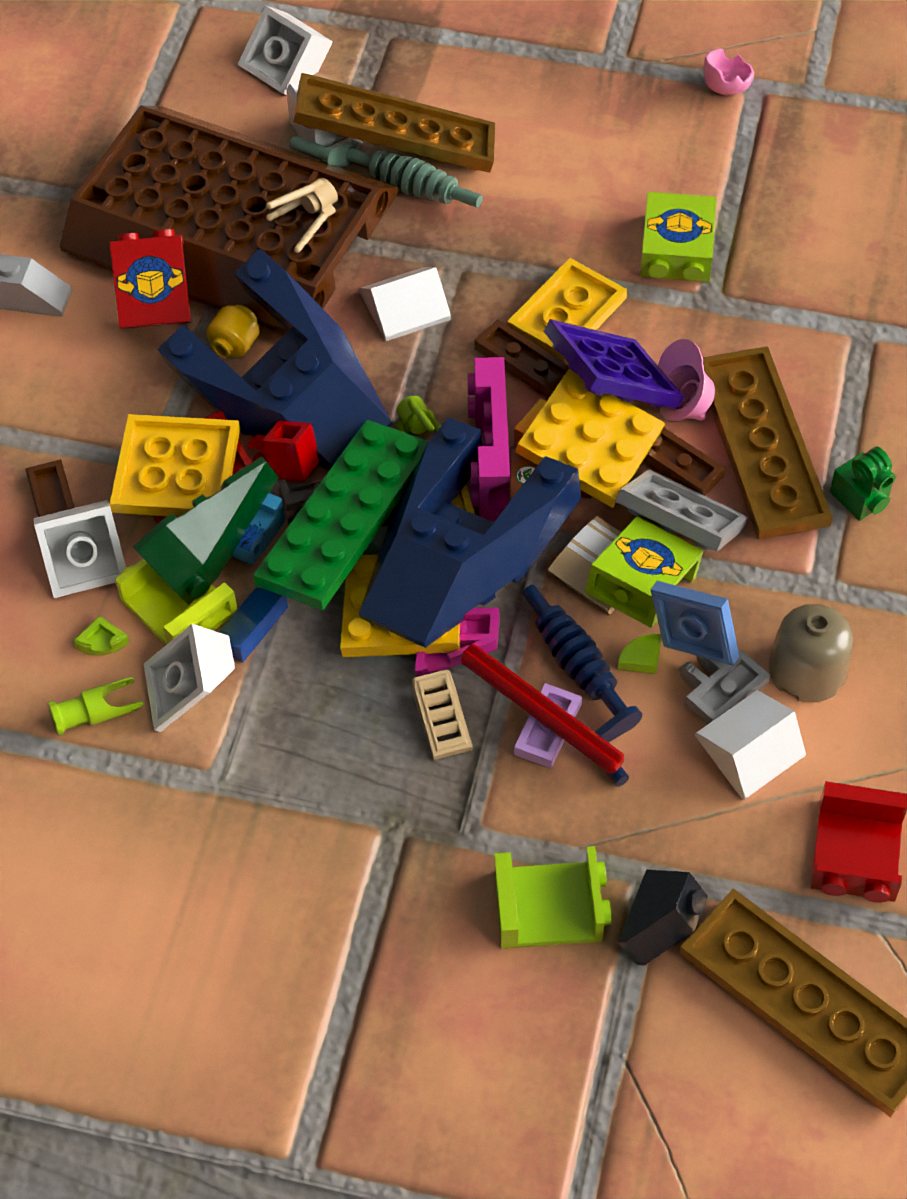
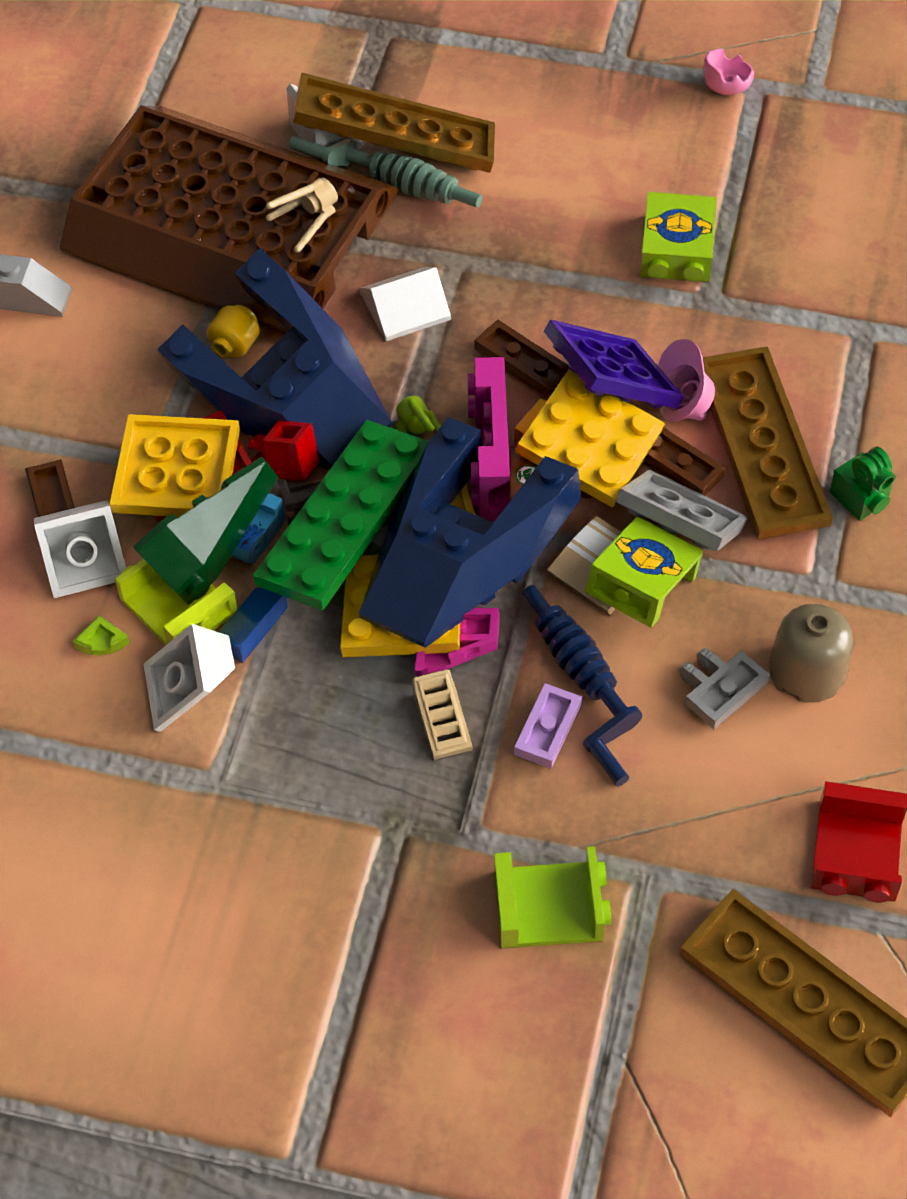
lime piece [47,677,144,736] -> none
red panel [109,229,193,329] -> none
white slope [237,6,333,95] -> none
red axle [461,644,624,774] -> none
yellow plate [507,258,627,363] -> none
lime tile [617,634,661,674] -> none
black slope [618,869,708,965] -> none
medium blue tile [651,581,739,665] -> none
white slope [694,690,806,800] -> none

